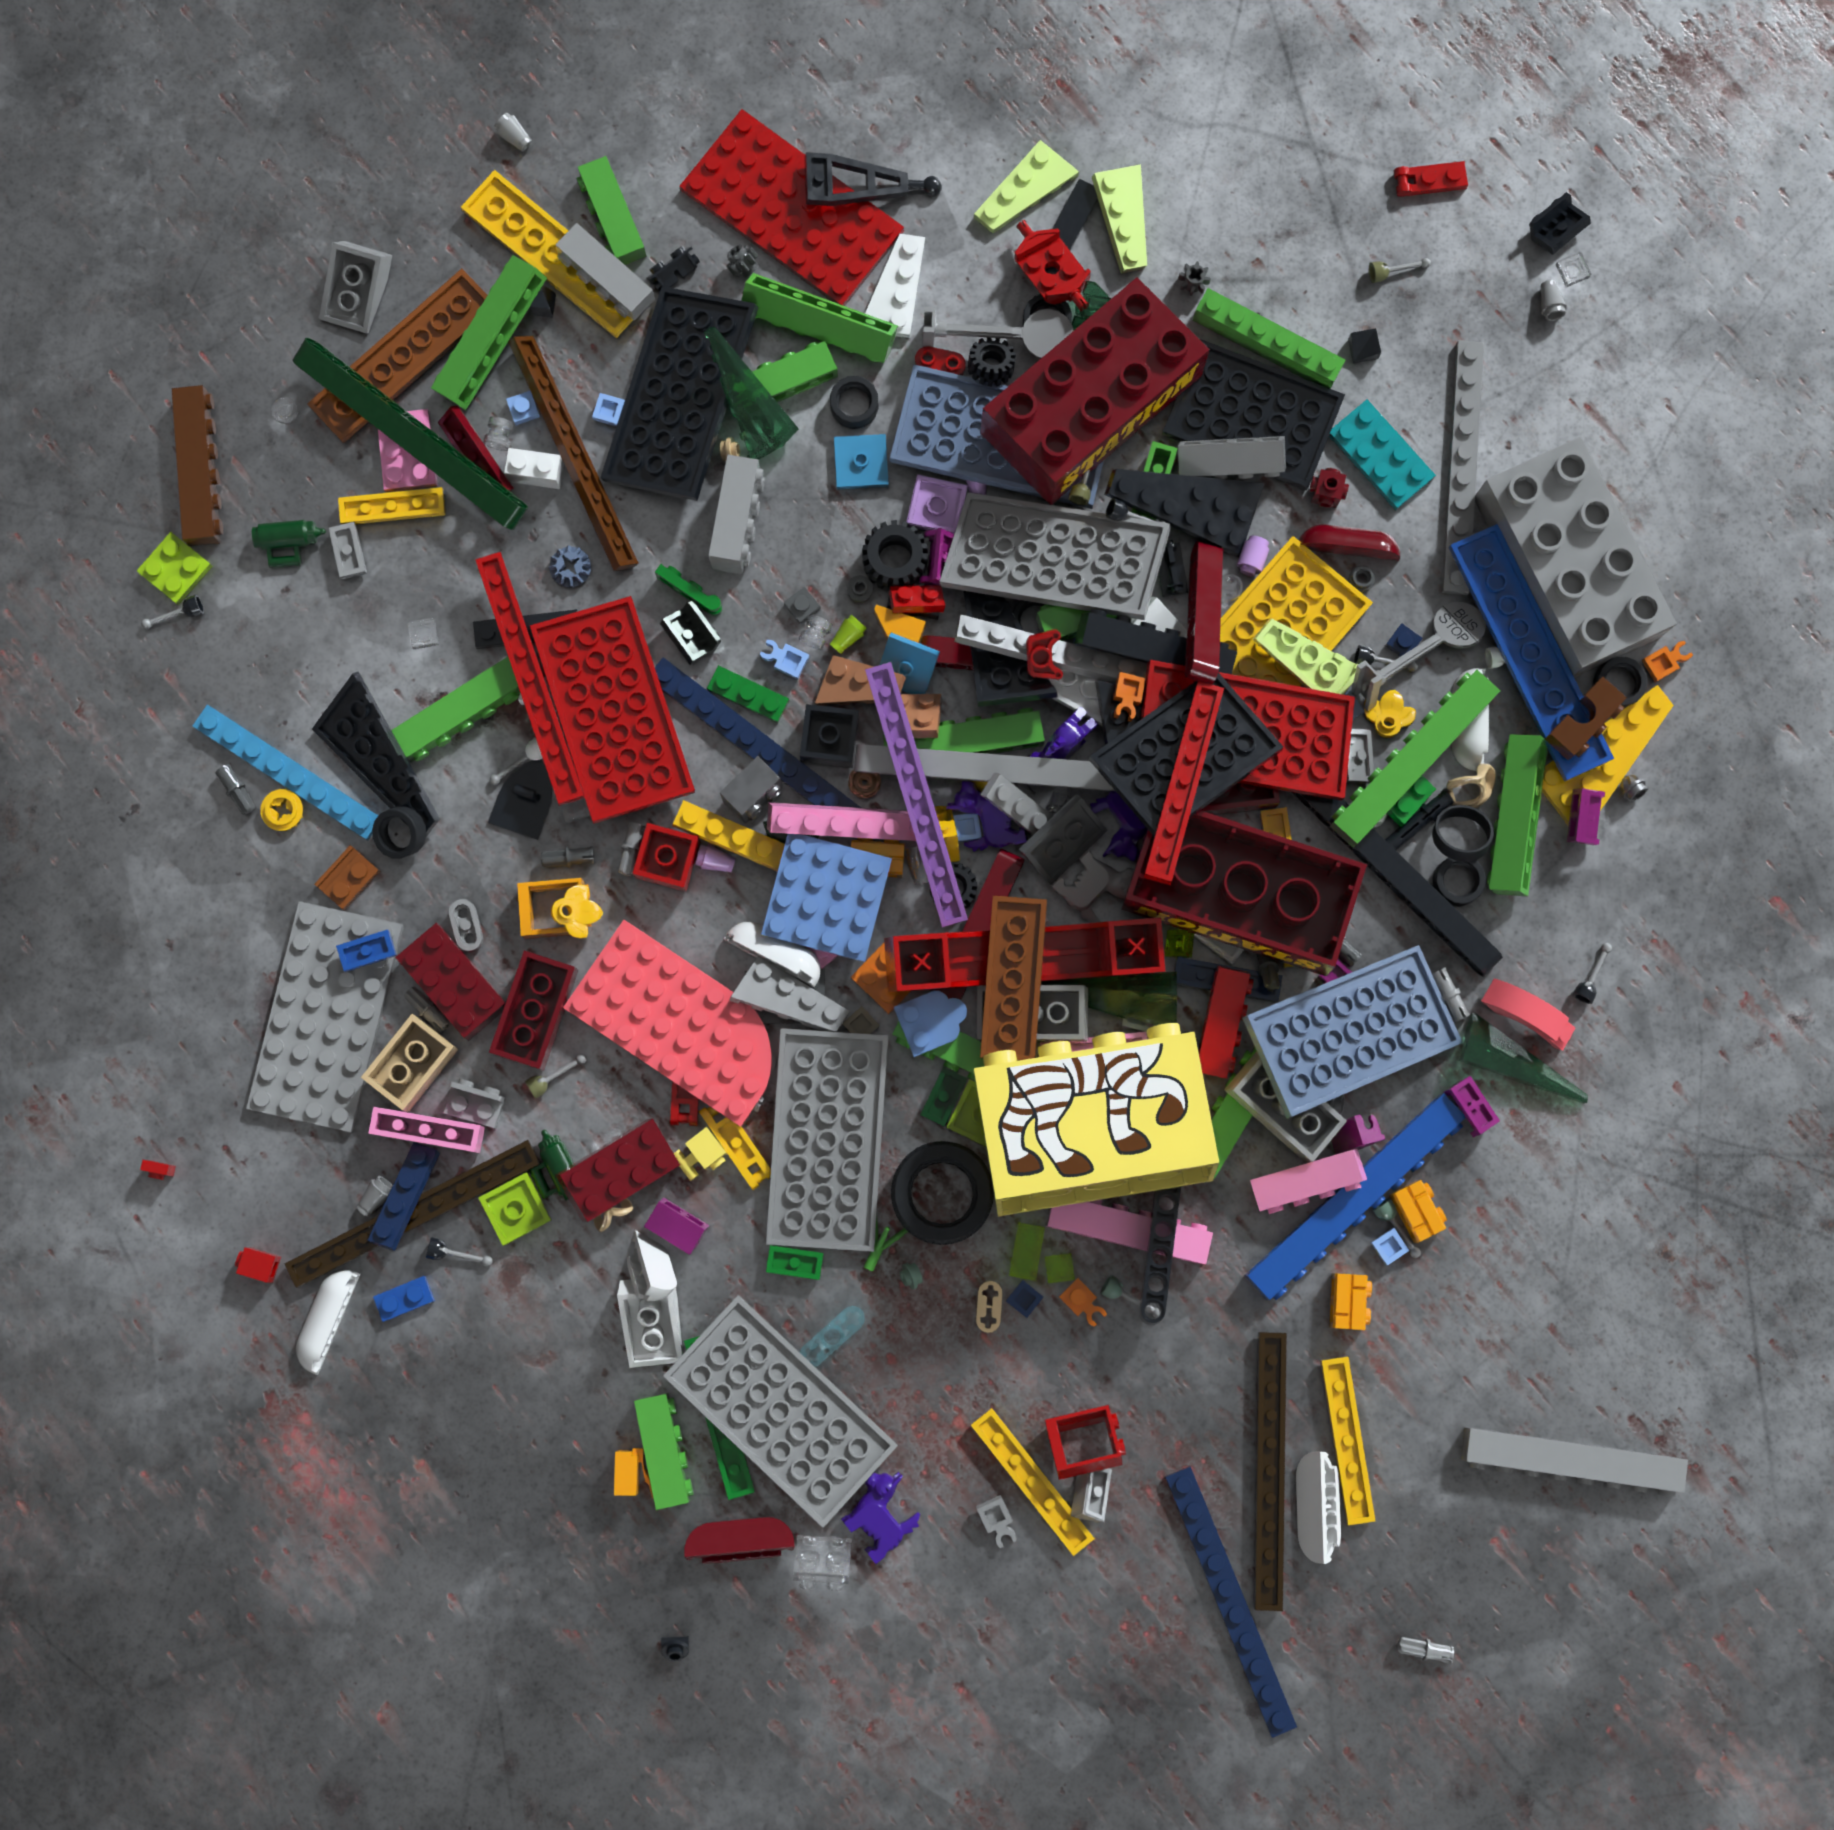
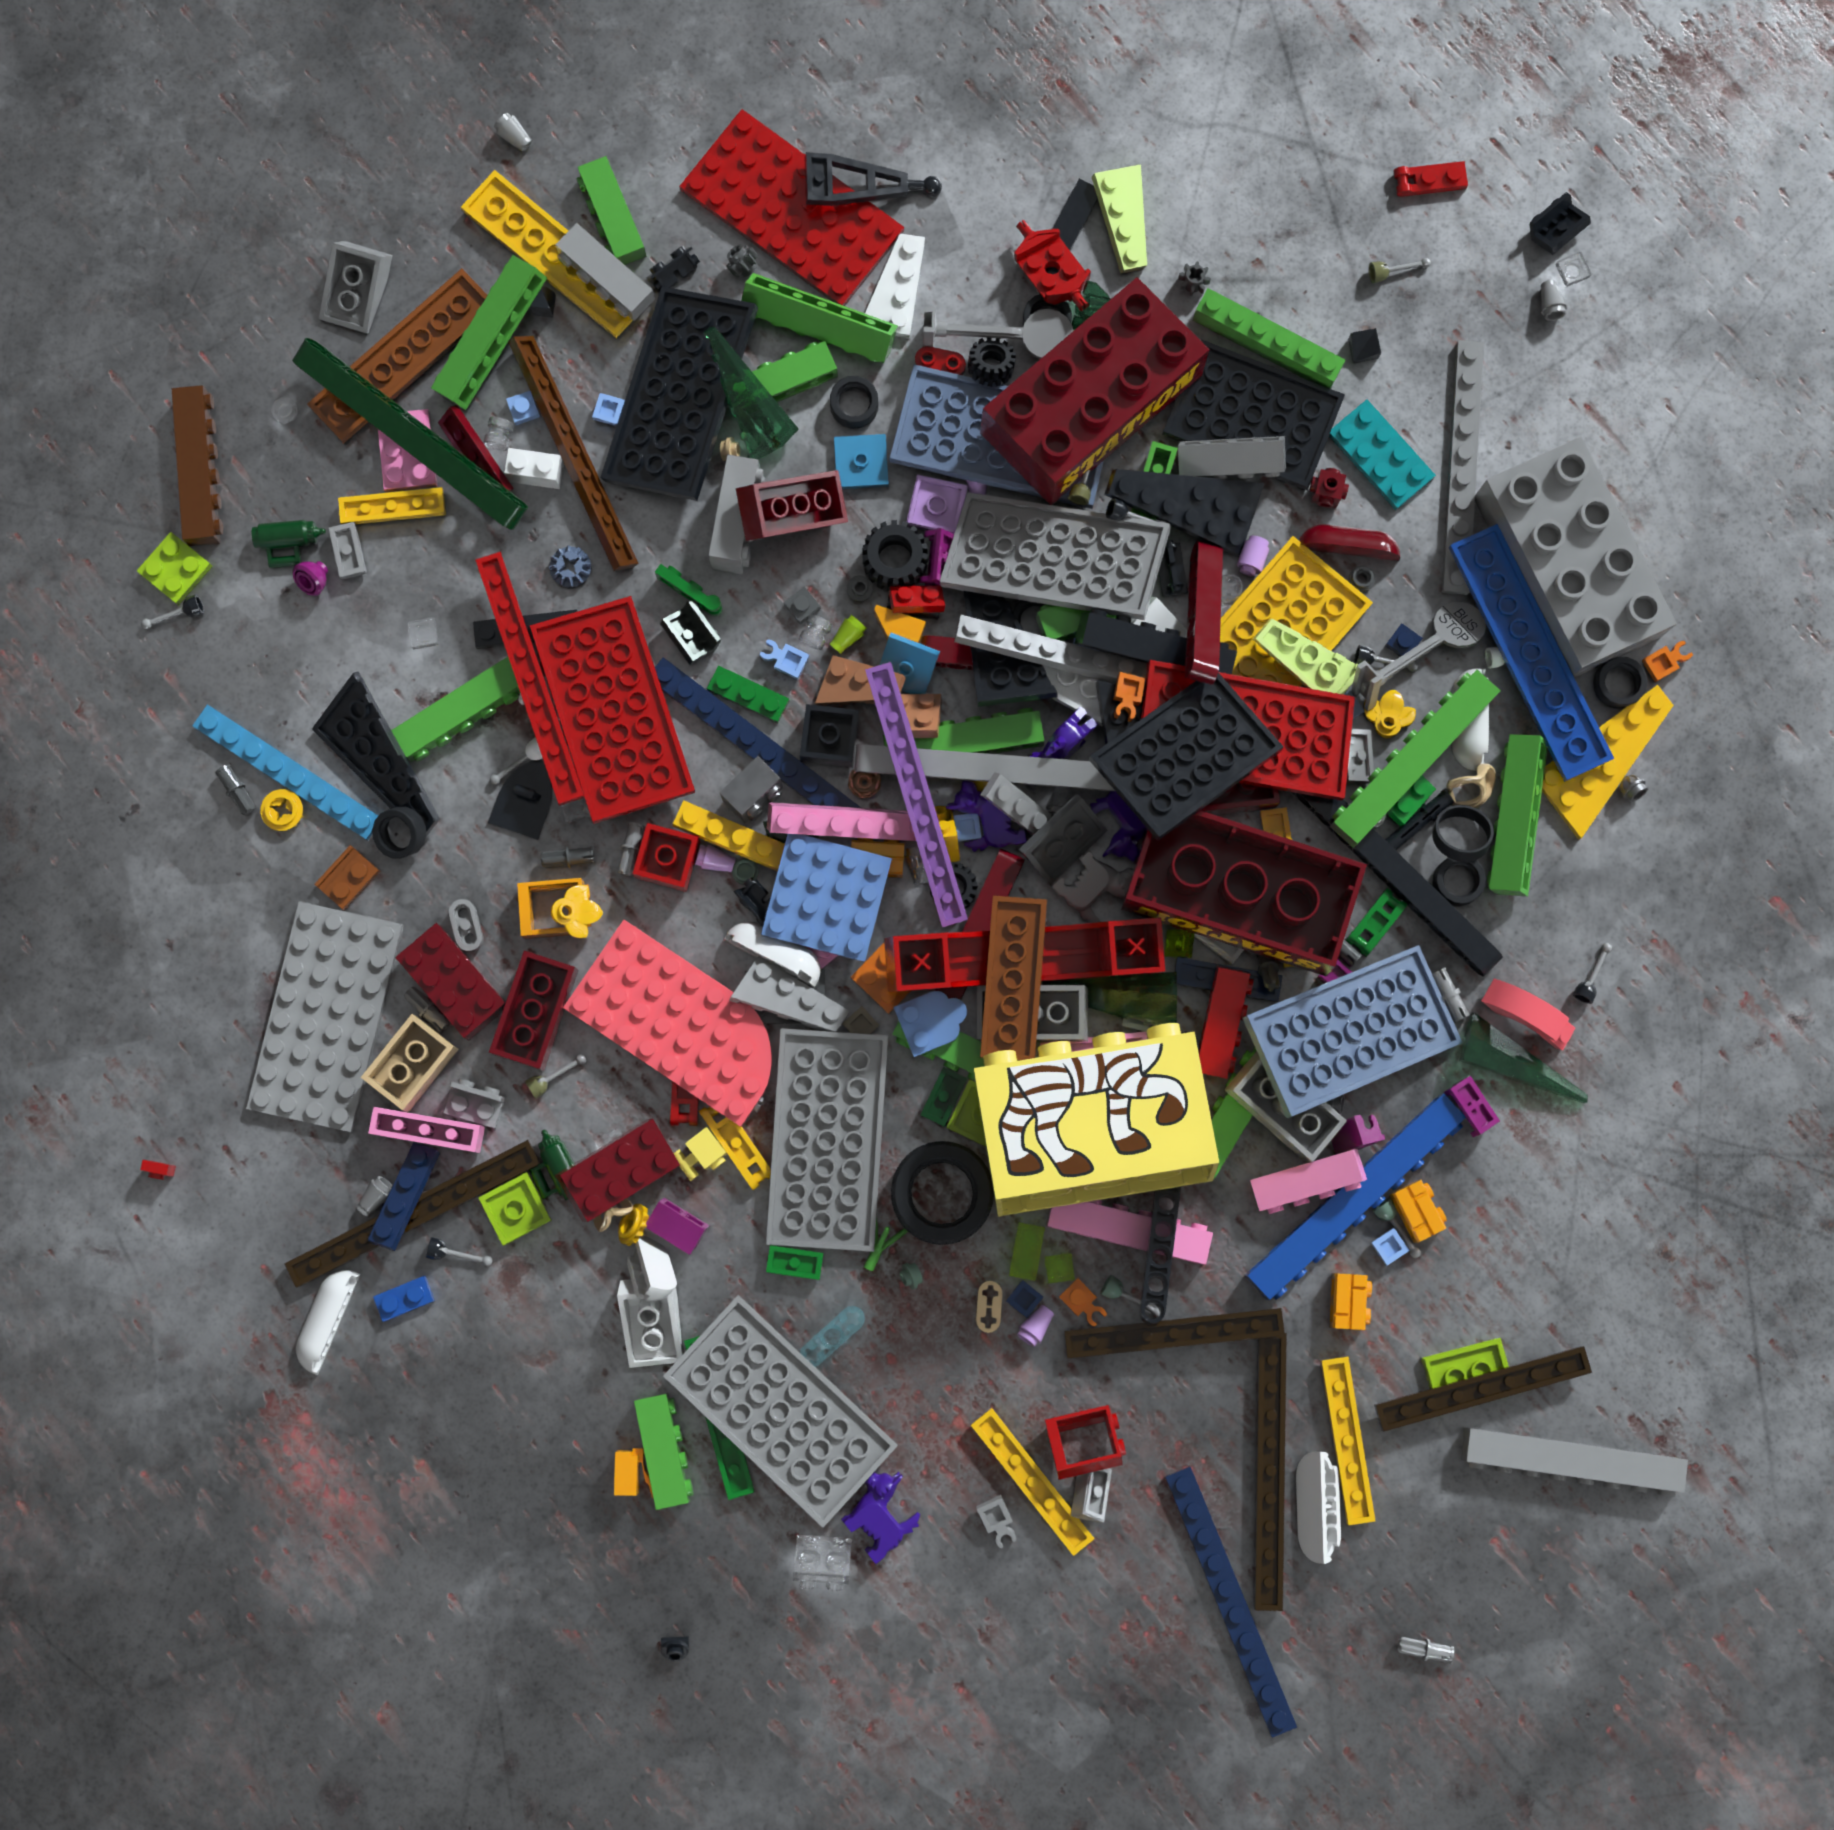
red brick [235,1247,281,1283] -> none
blue plate [336,929,397,972] -> none
dark red brick [684,1517,795,1564] -> none
yellowish green wing [974,140,1079,233] -> none
red piece [1026,629,1063,680] -> none
red plate [1143,681,1224,885] -> none
reddish brown arch [1545,677,1627,760] -> none
magenta hinge [1567,788,1605,845] -> none
none -> magenta brick [292,561,328,596]
none -> yellow gear [618,1203,649,1246]
none -> sand green plate [732,858,759,885]
none -> black hinge [734,877,771,927]
none -> dark red brick [735,470,848,541]
none -> lavender cone [1017,1305,1054,1347]
none -> dark brown plate [1064,1308,1285,1359]
none -> green plate [1346,888,1408,957]
none -> dark brown plate [1374,1346,1592,1432]
none -> lime tile [1421,1337,1508,1389]

